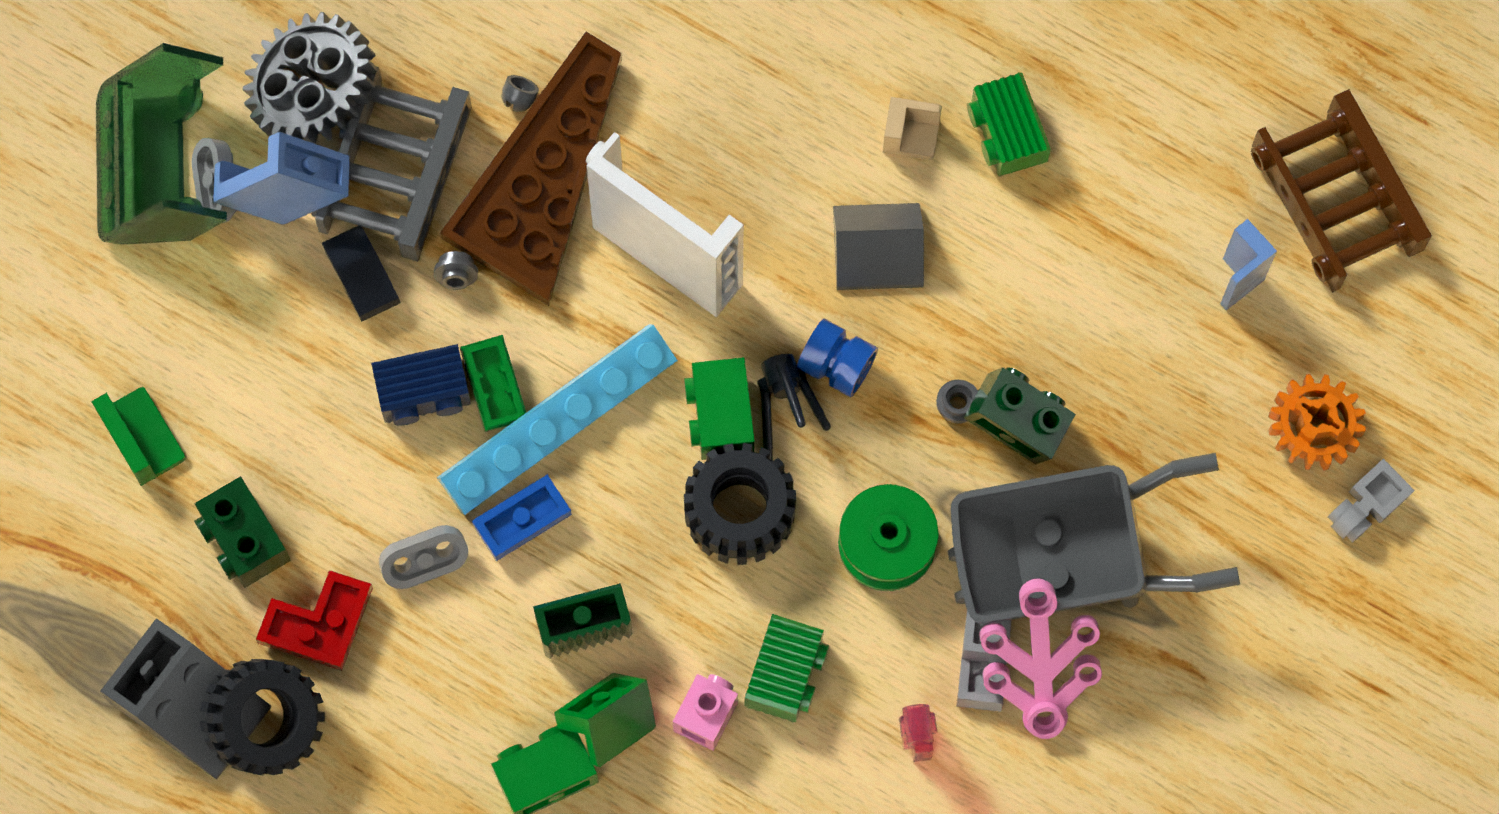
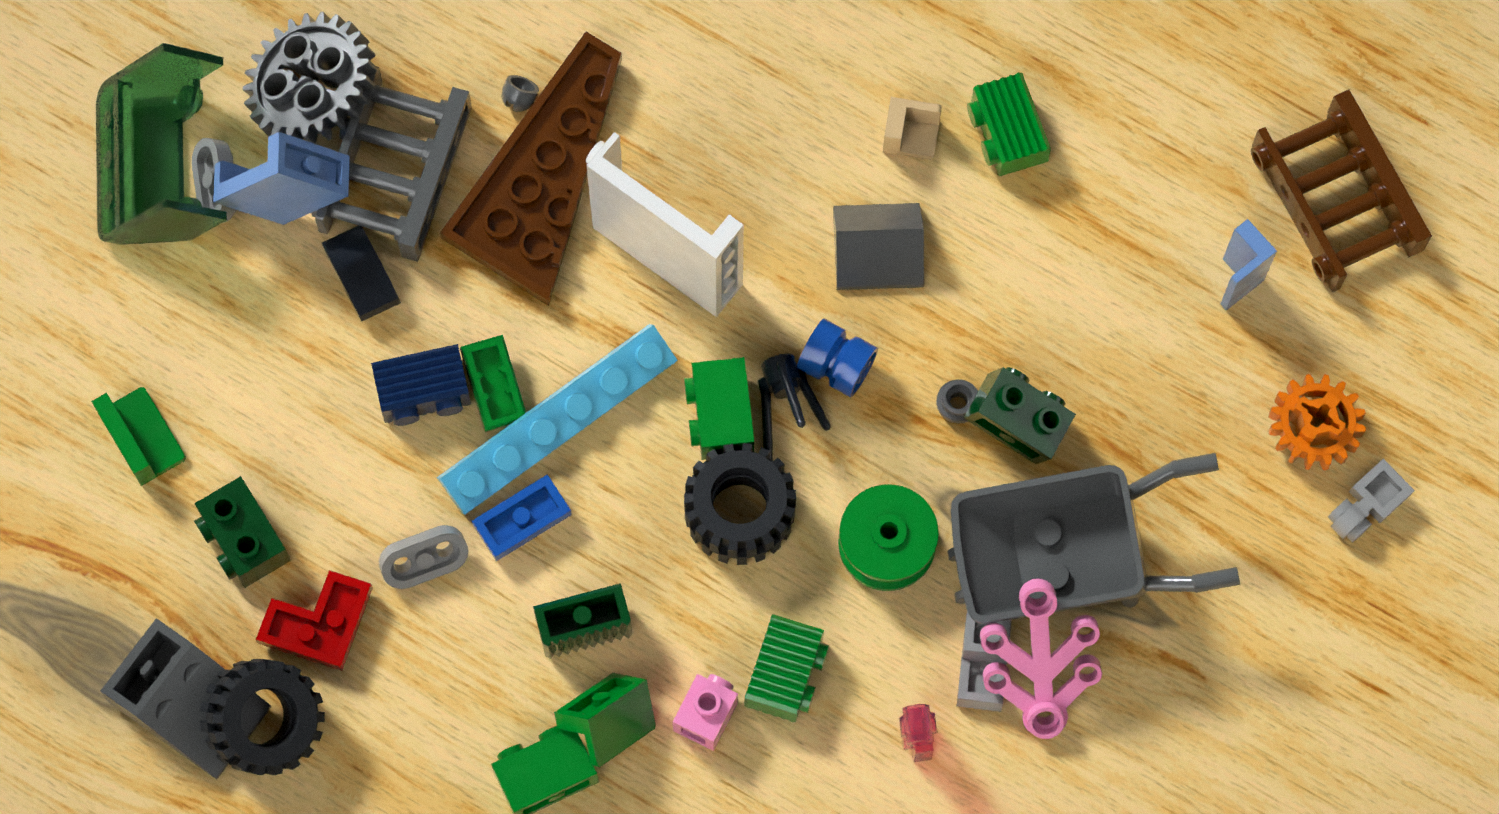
flat silver plate [434,251,478,290] -> none

